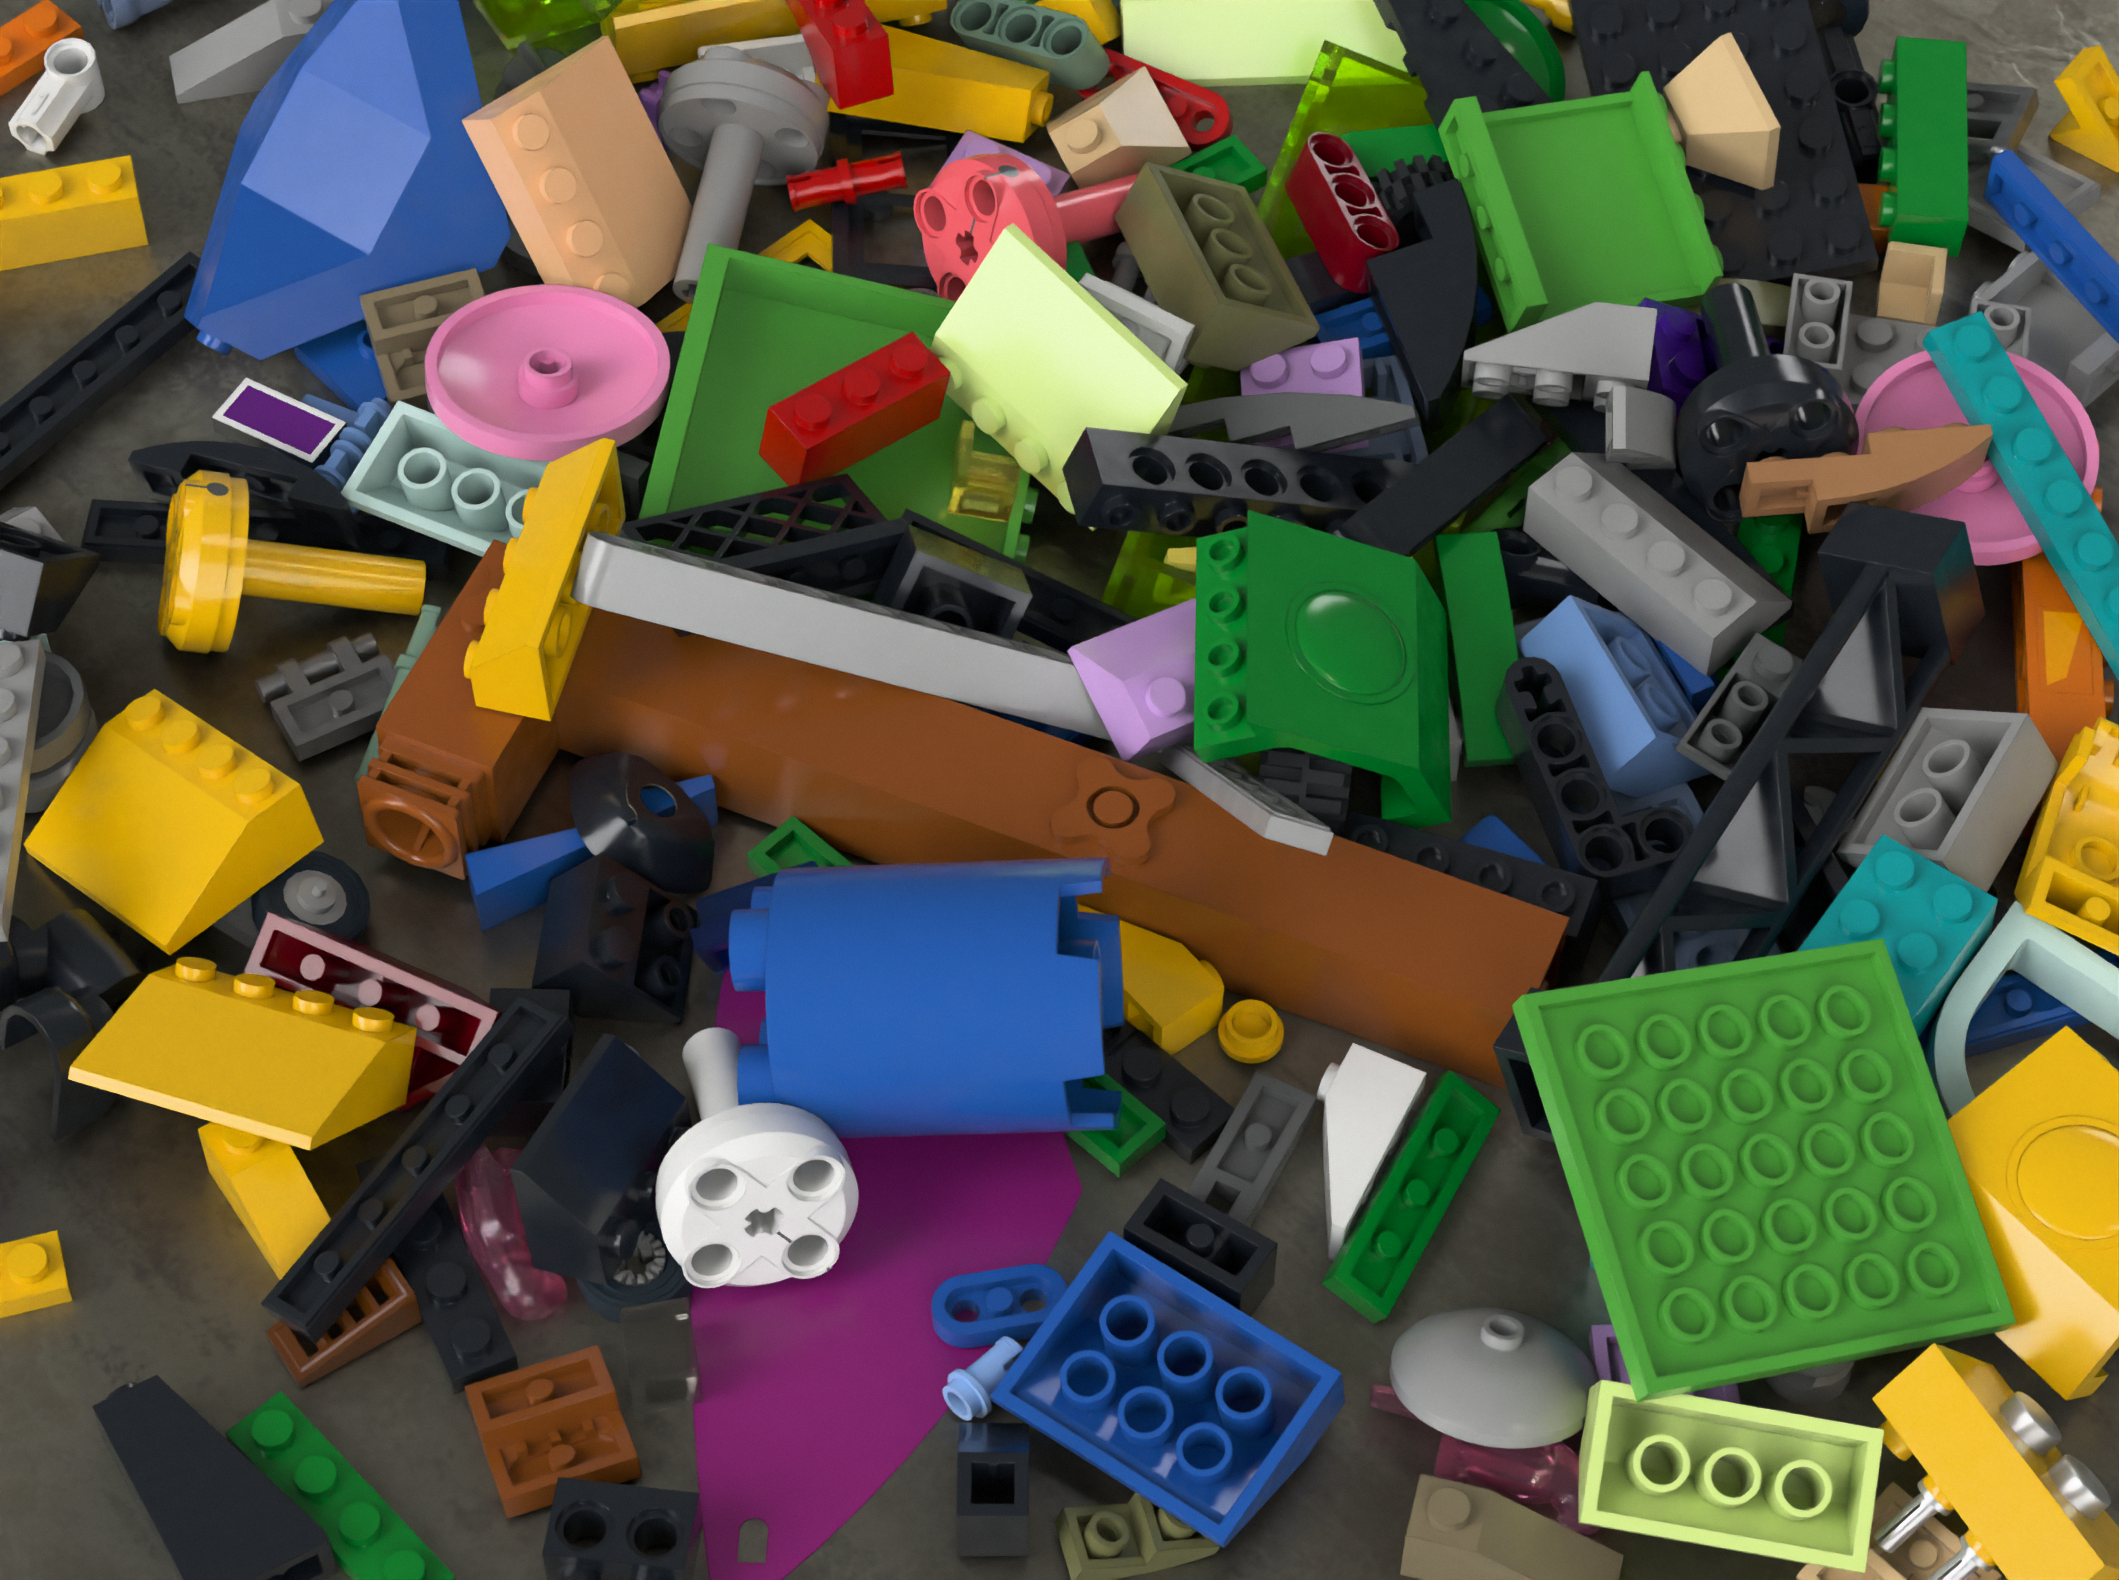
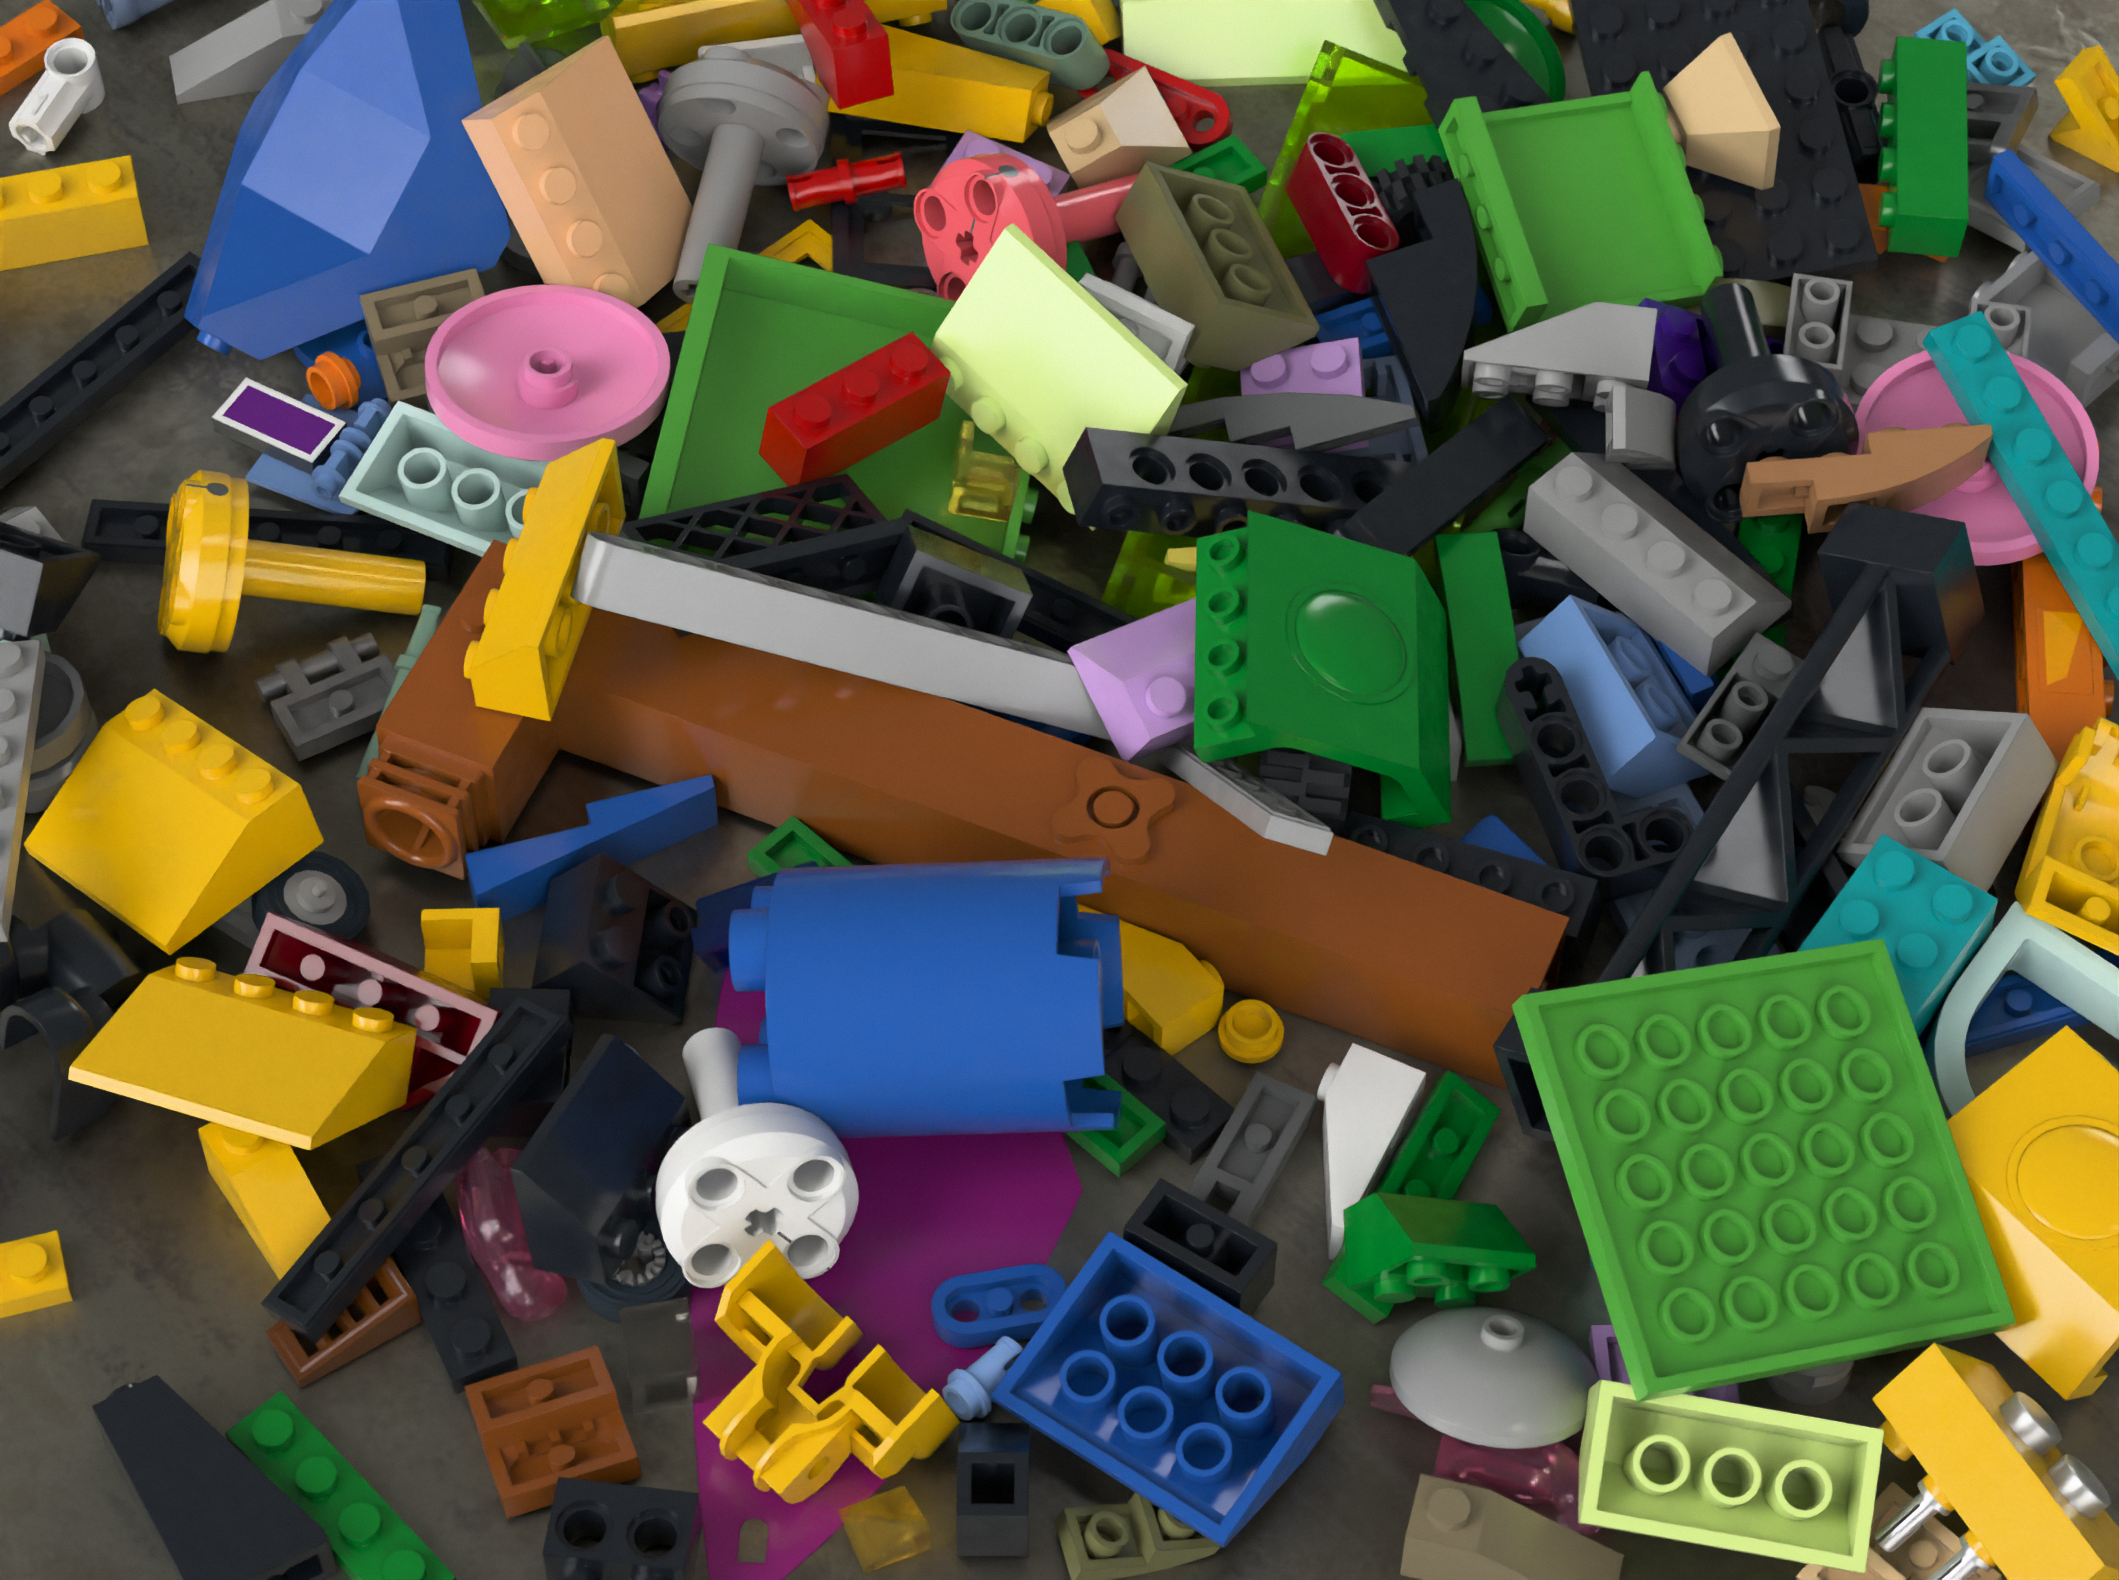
black slope [127,441,363,546] -> none
black piece [568,751,715,894] -> none
tan panel [1875,241,1948,326] -> none
none -> orange plate [306,351,361,411]
none -> yellow panel [421,908,505,999]
none -> yellow piece [703,1239,961,1504]
none -> clear yellow slope [838,1485,930,1574]
none -> green slope [1343,1192,1536,1309]
none -> medium azure slope [1913,8,2037,87]

